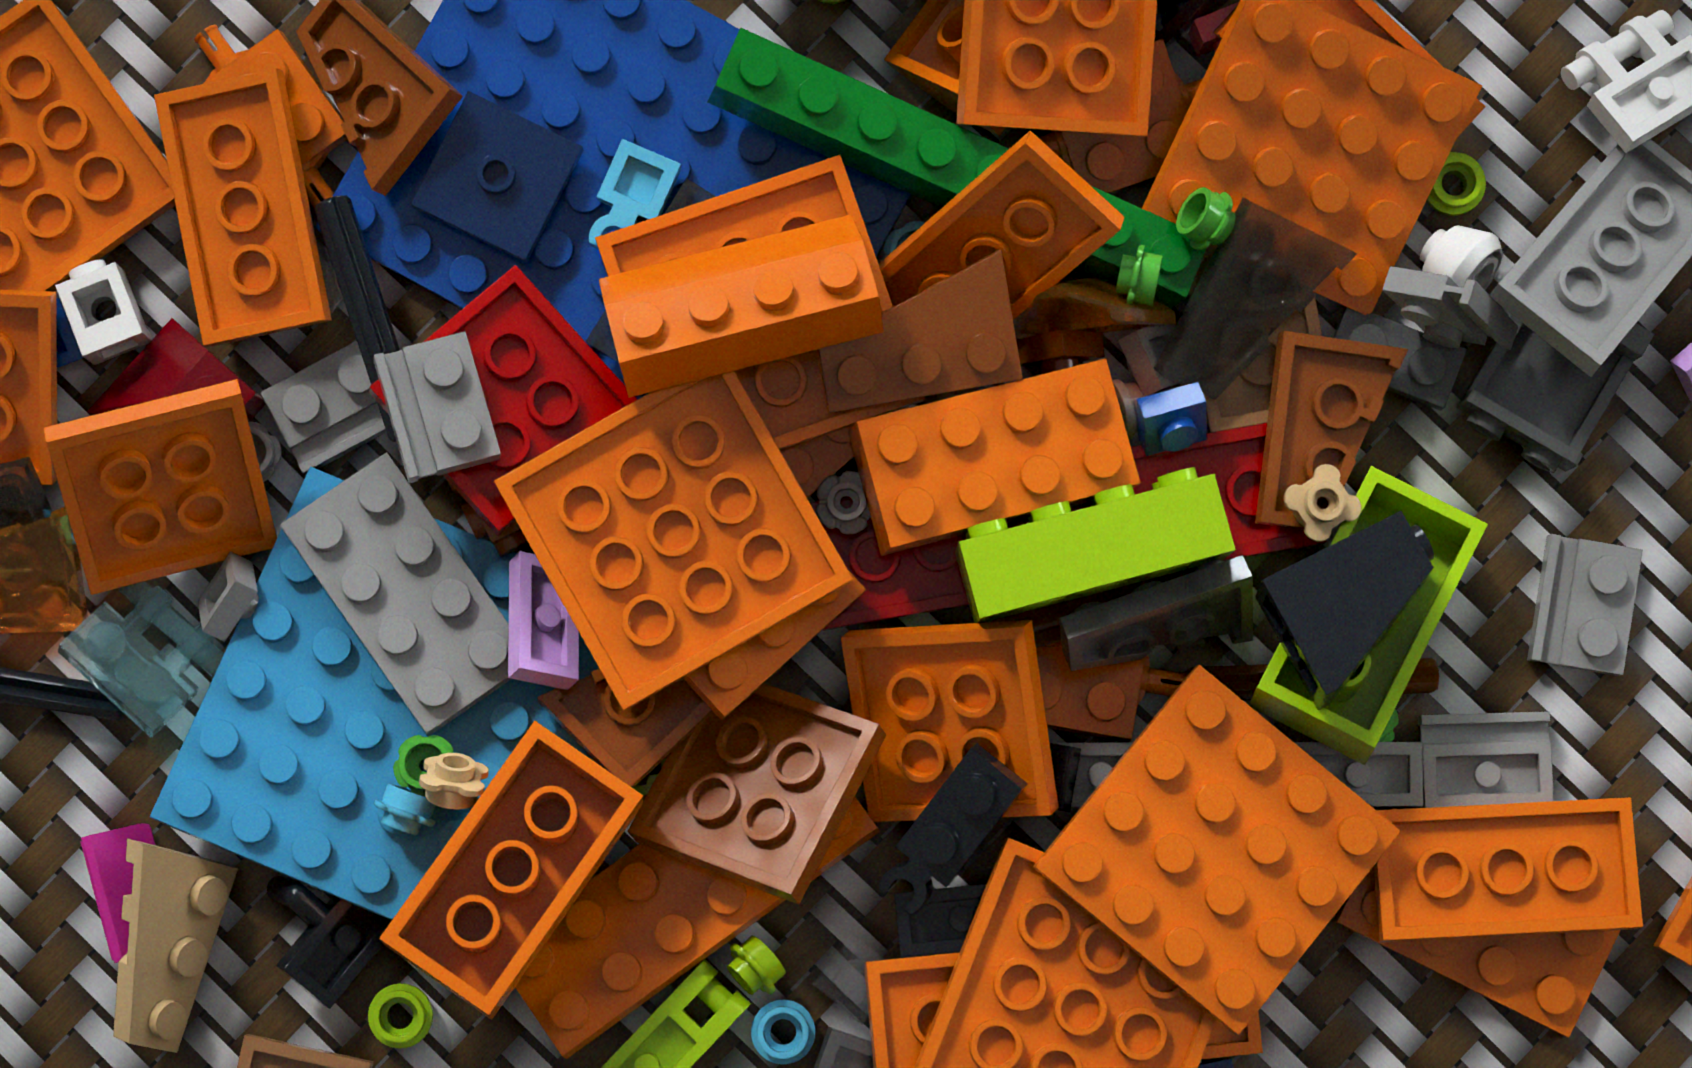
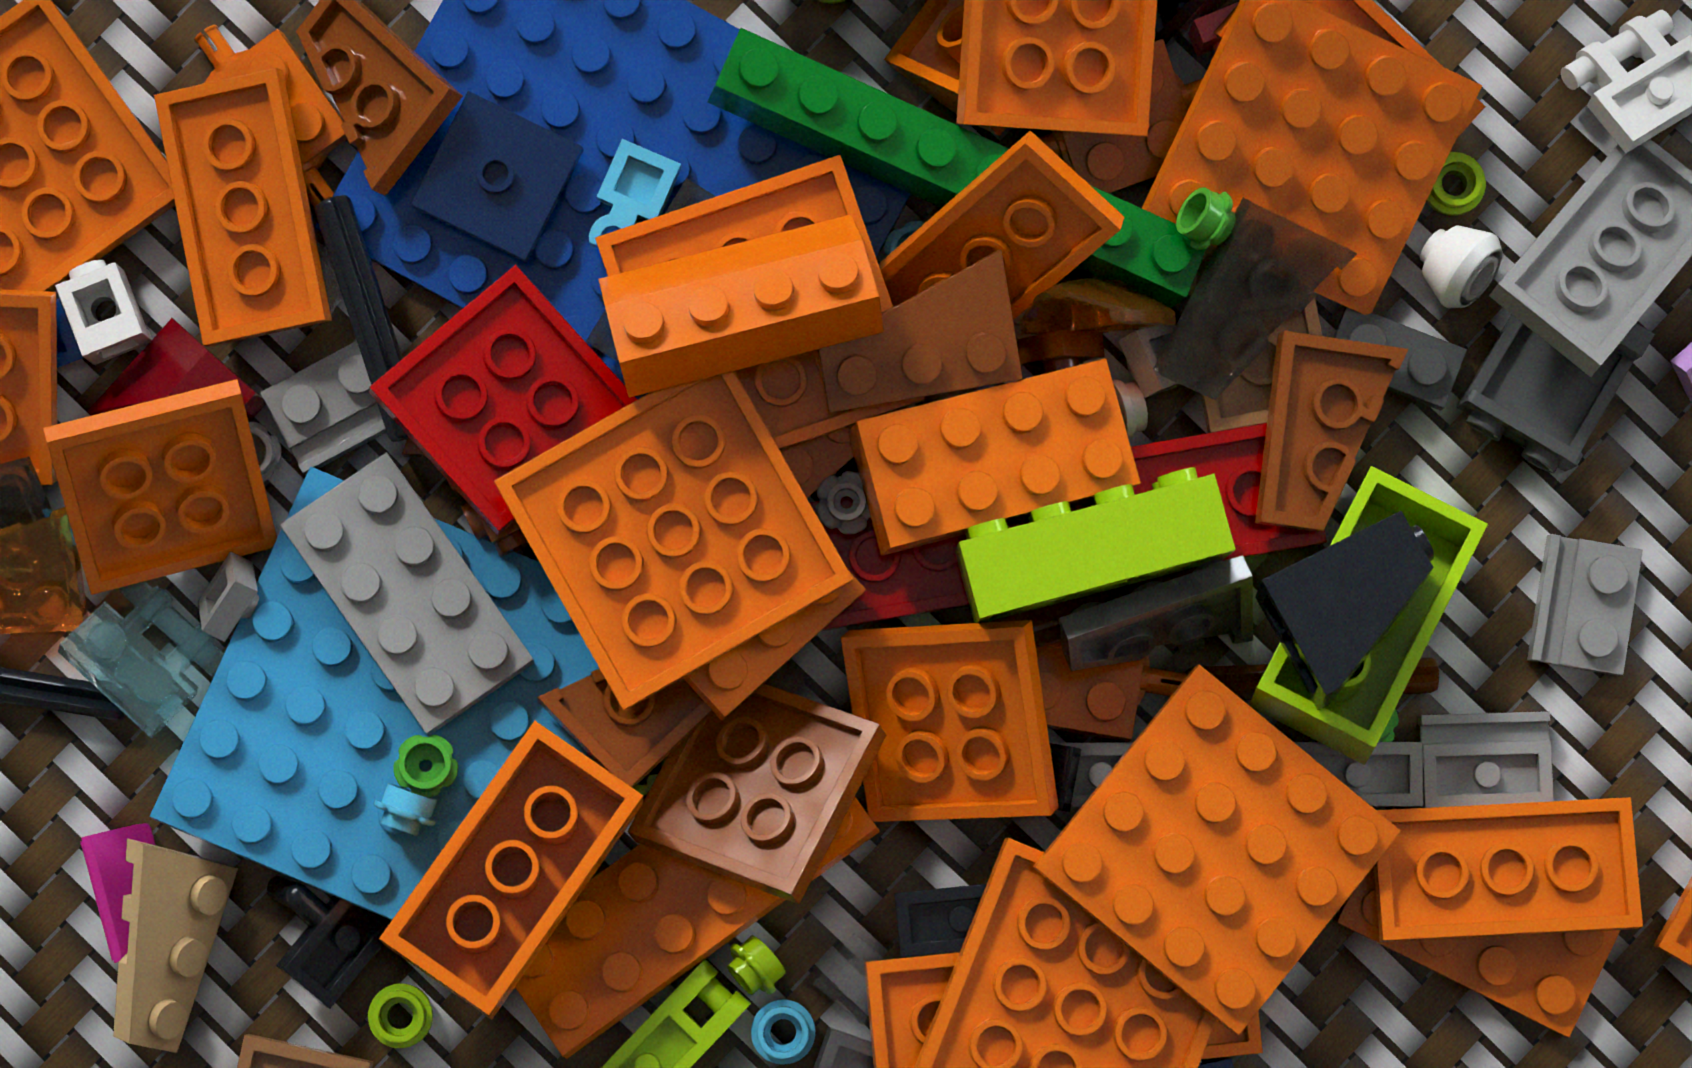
light grey plate [374,331,501,483] -> none
tan plate [419,753,489,809] -> none
lavender plate [508,551,579,690] -> none
black plate [879,743,1028,914] -> none
bright green plate [1115,245,1163,309] -> none
blue plate [1136,382,1207,456] -> none
tan plate [1284,464,1361,542] -> none
light grey plate [1382,266,1518,350] -> none

